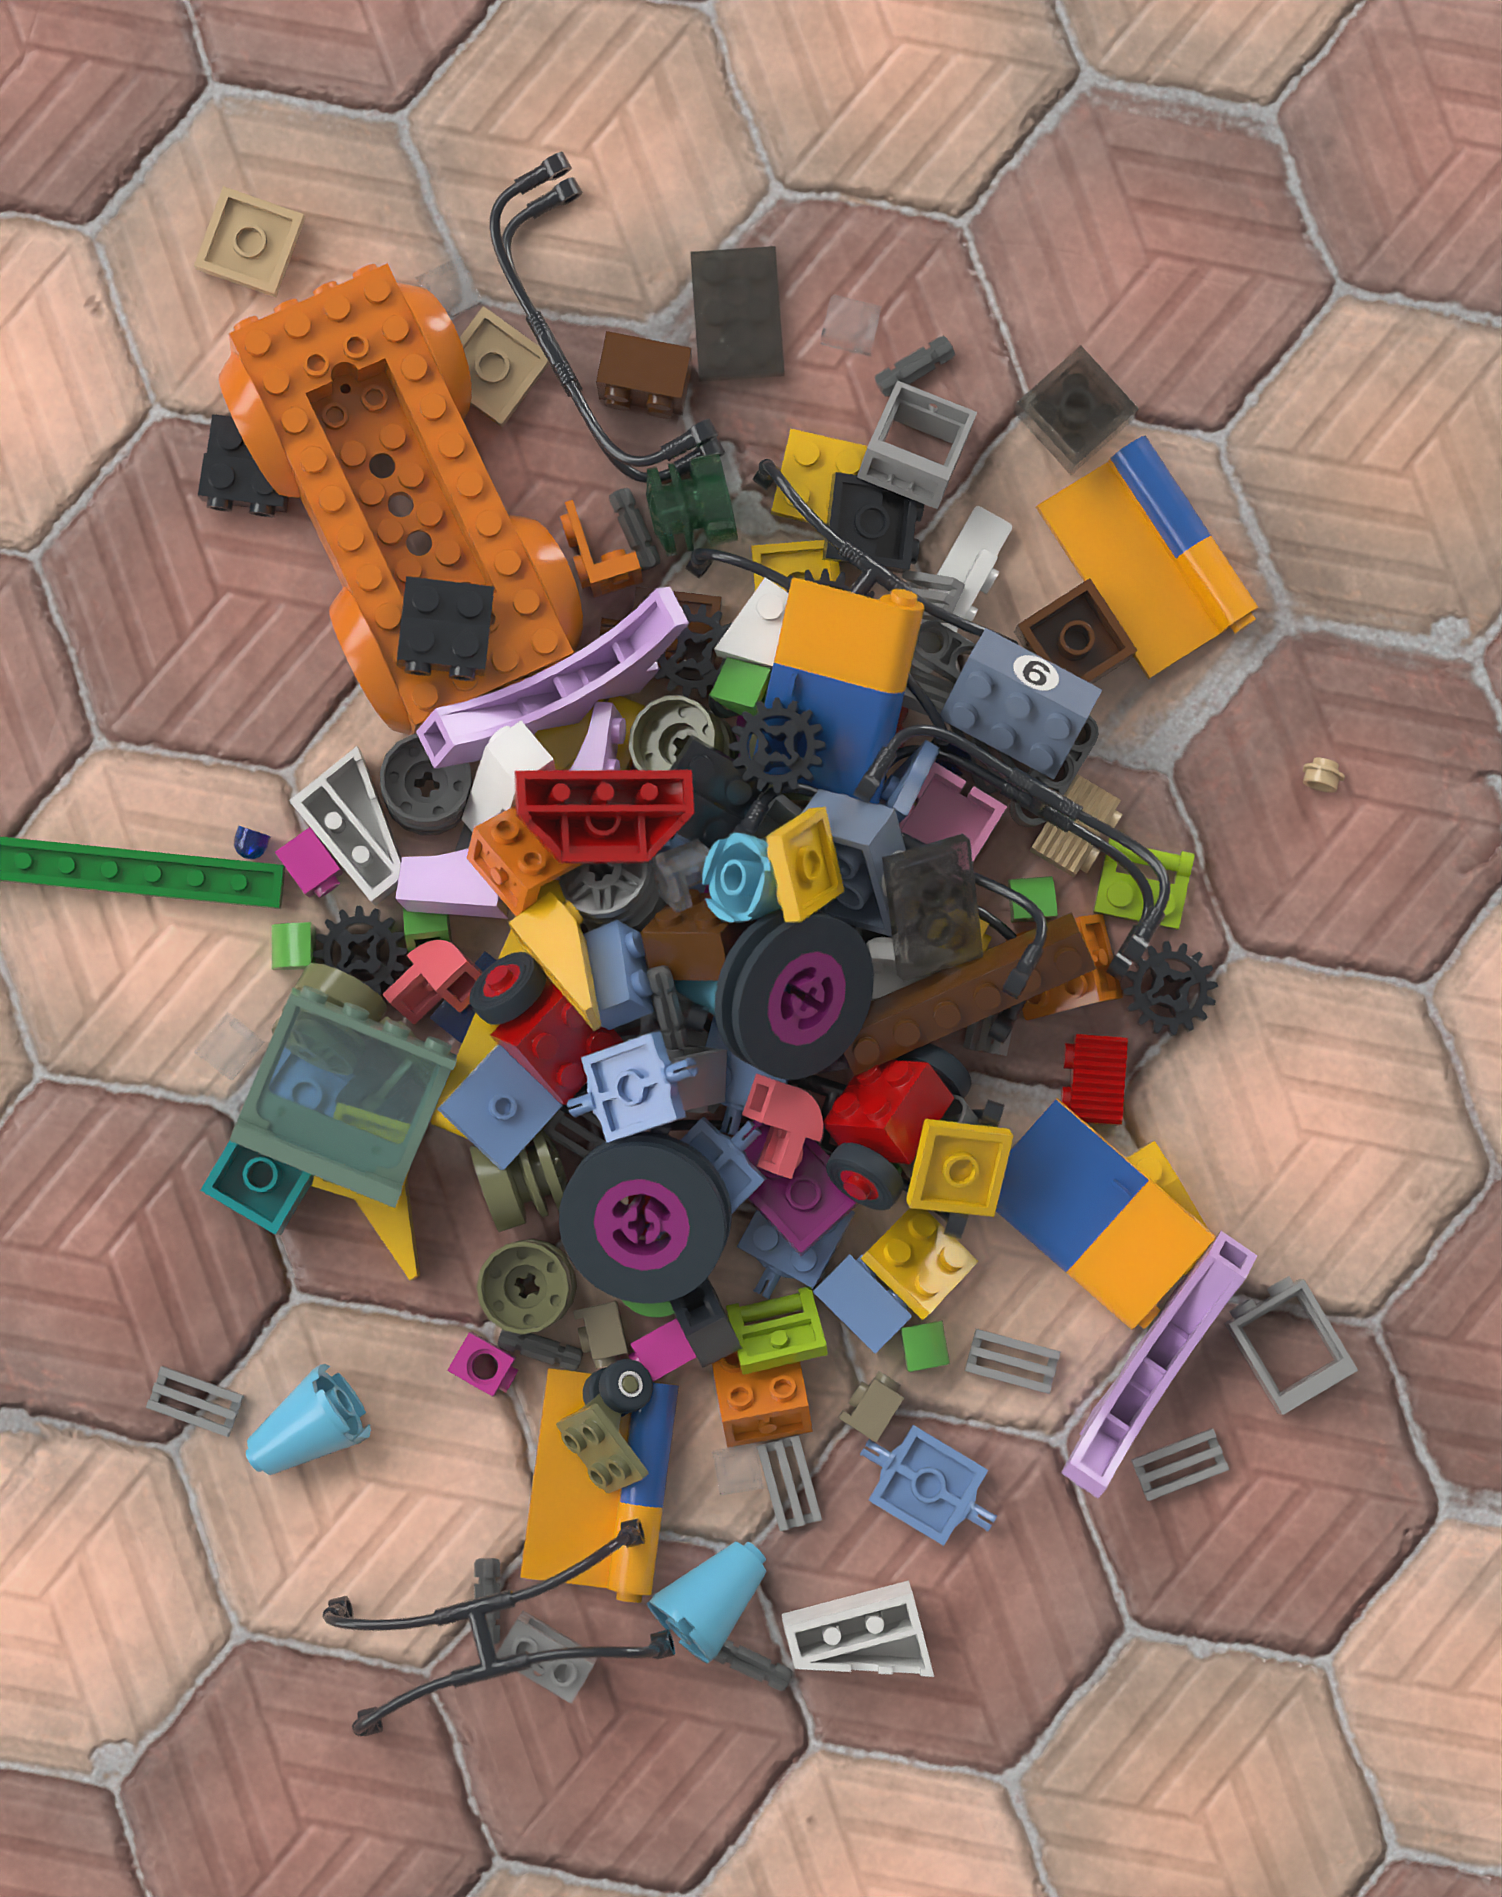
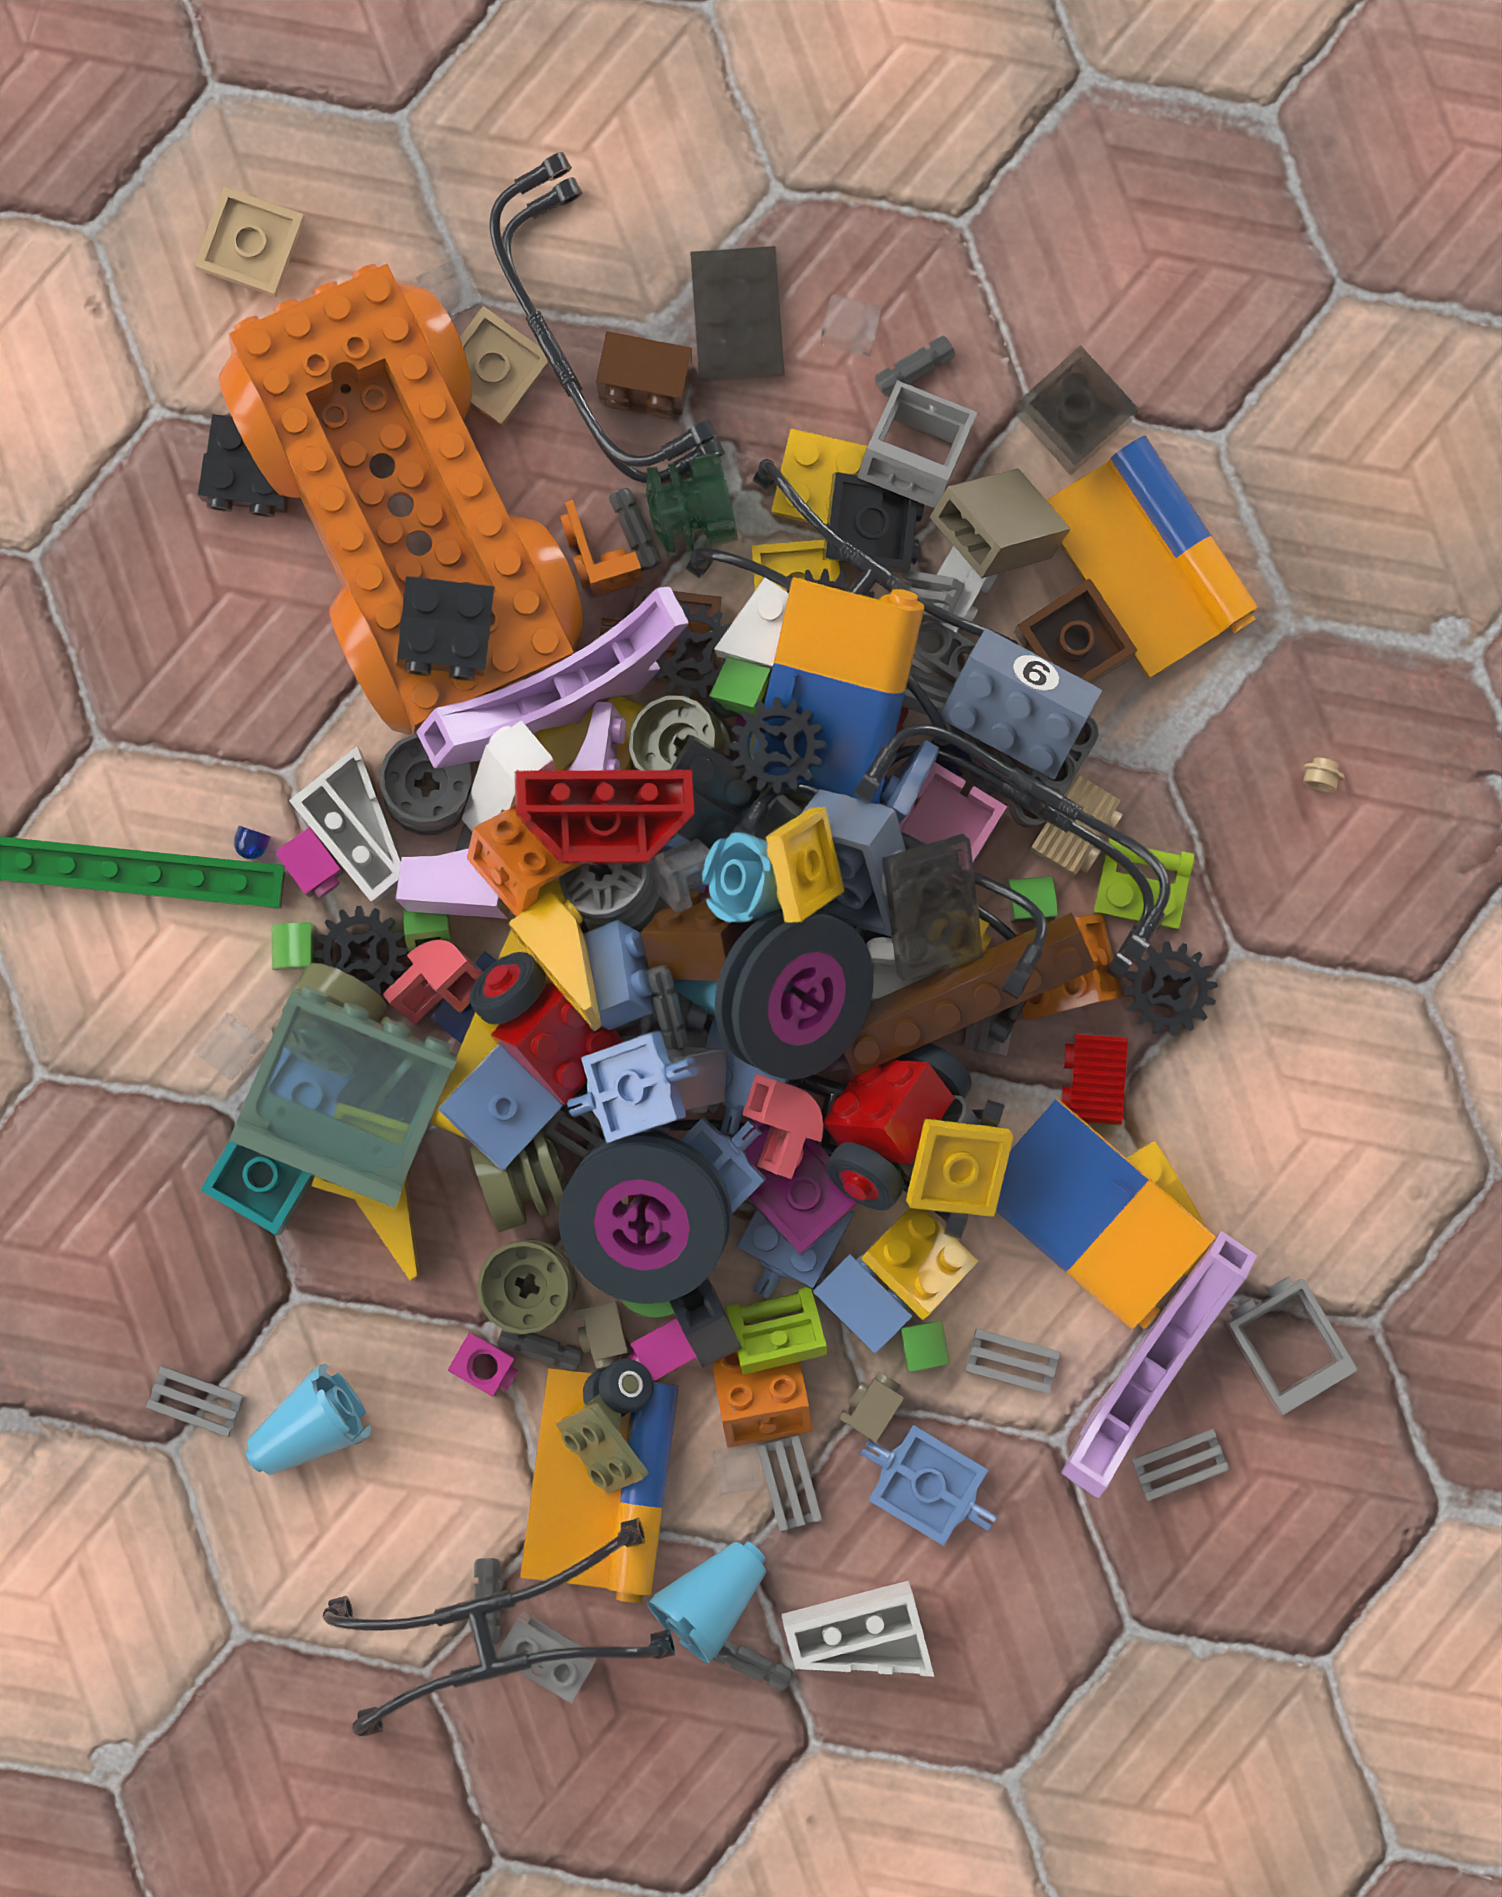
none -> dark tan brick [930,468,1071,578]

